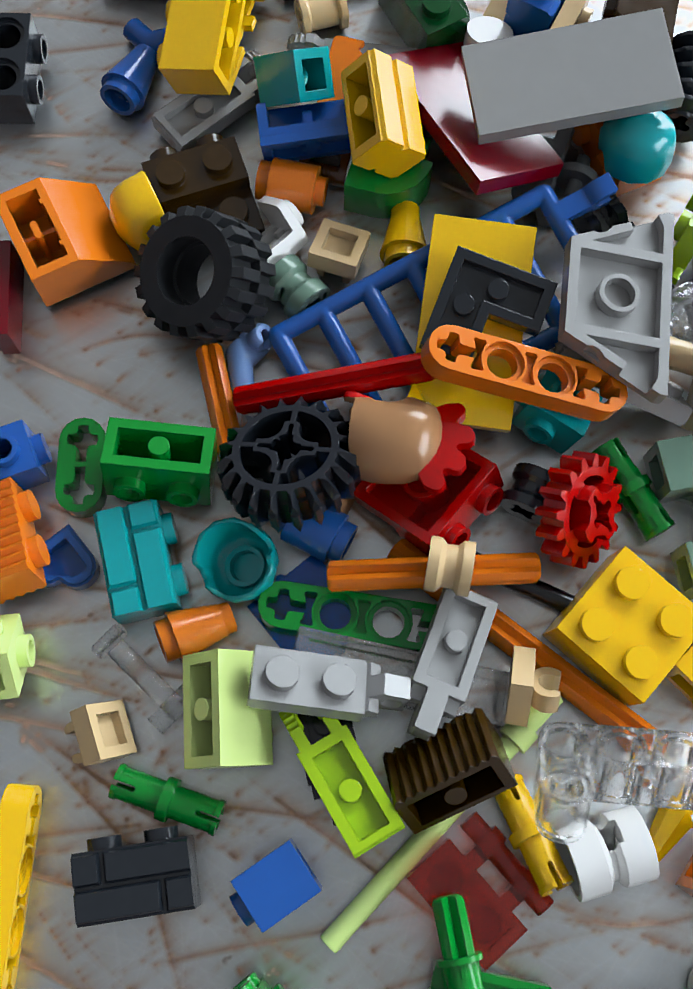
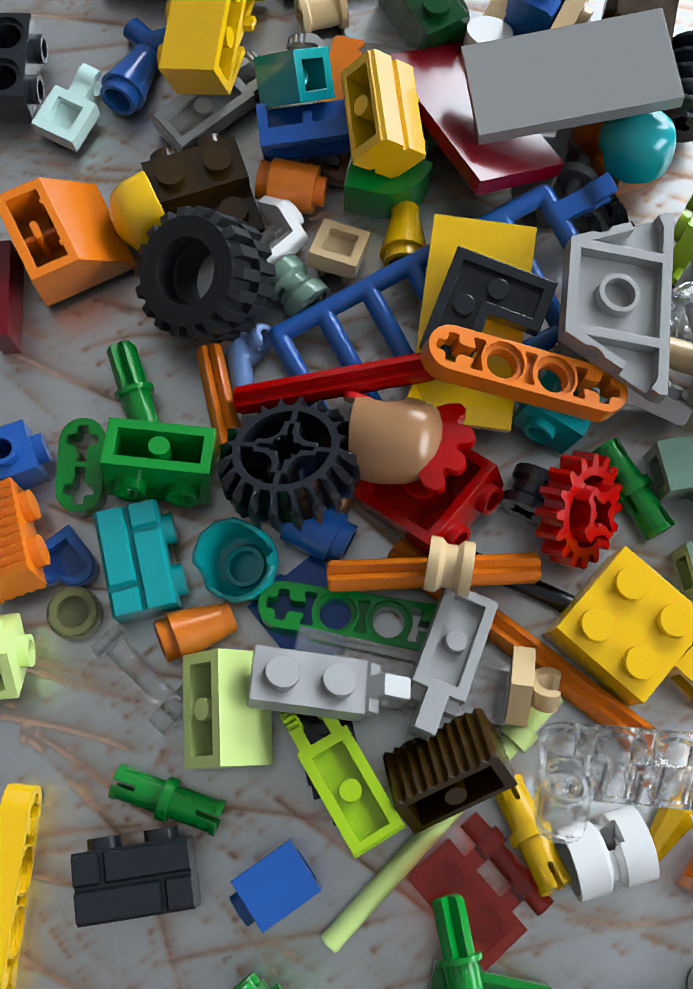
tan tile [64,699,138,767] -> none
none -> light aqua plate [31,63,102,152]
none -> olive tile [46,586,104,642]
none -> green axle [107,340,160,422]

